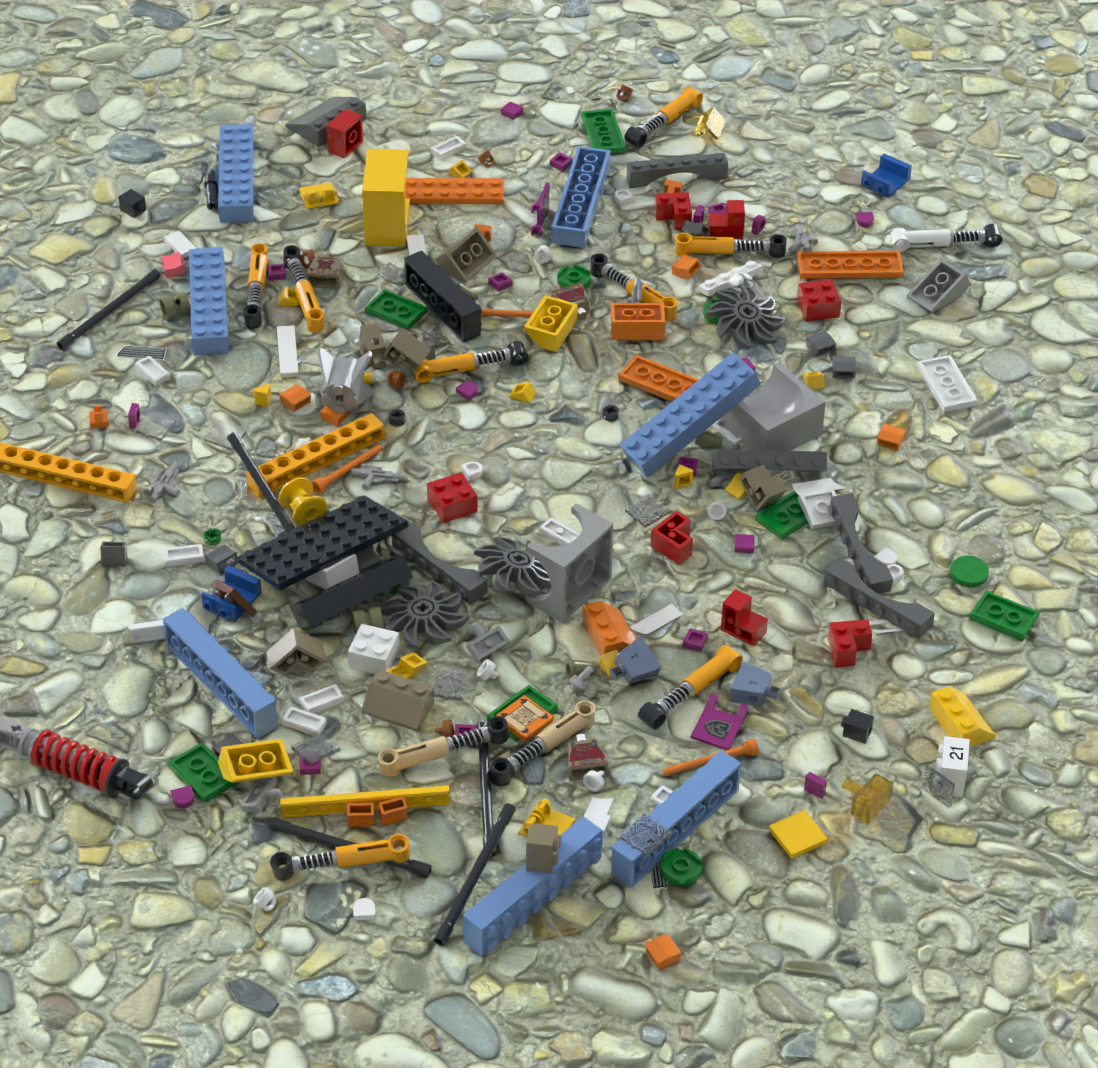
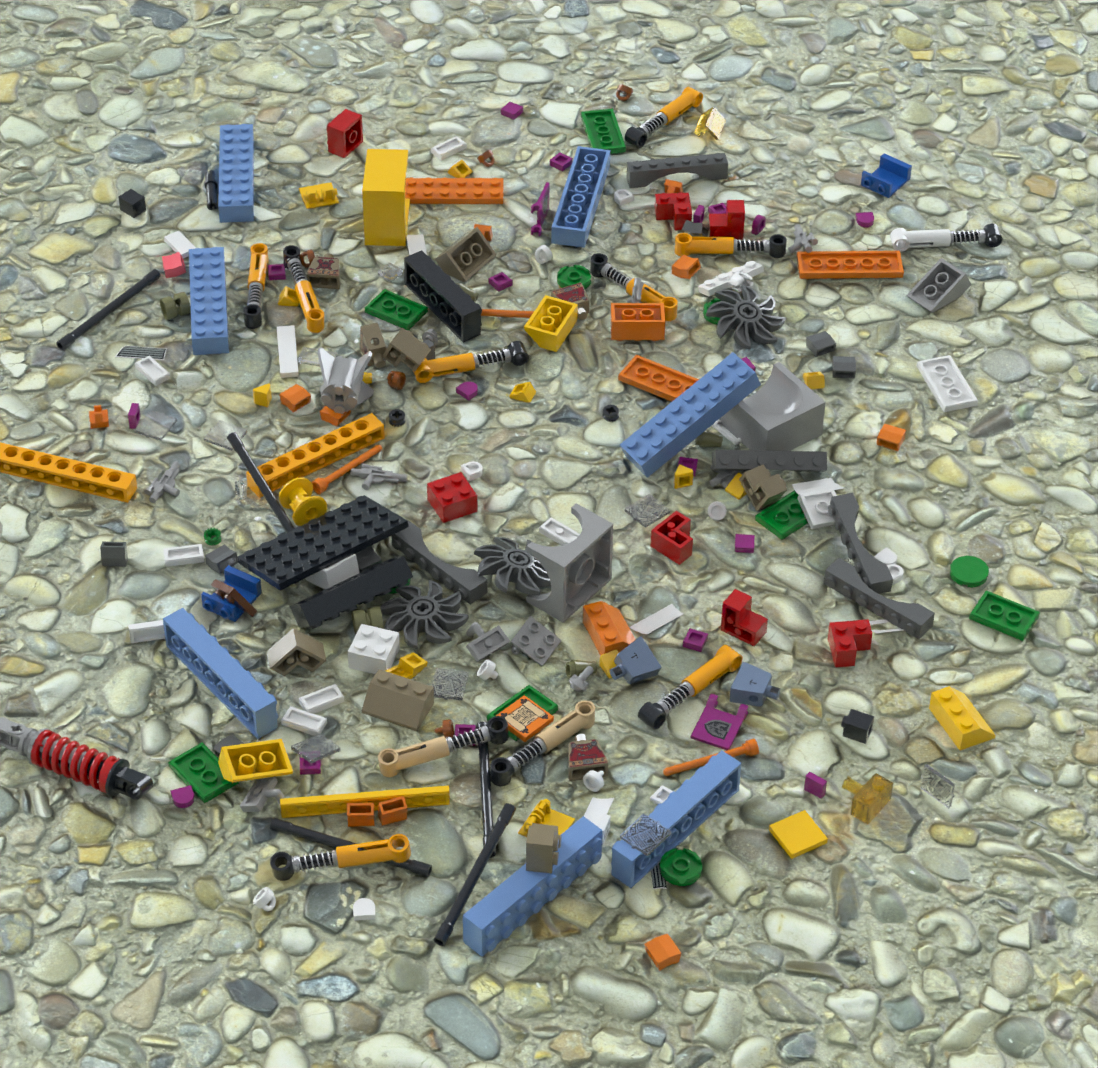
dark grey slope [285,97,366,147] -> none
red brick [797,279,841,322] -> none
white brick [934,736,970,798] -> none
none -> light grey hinge [511,616,561,666]

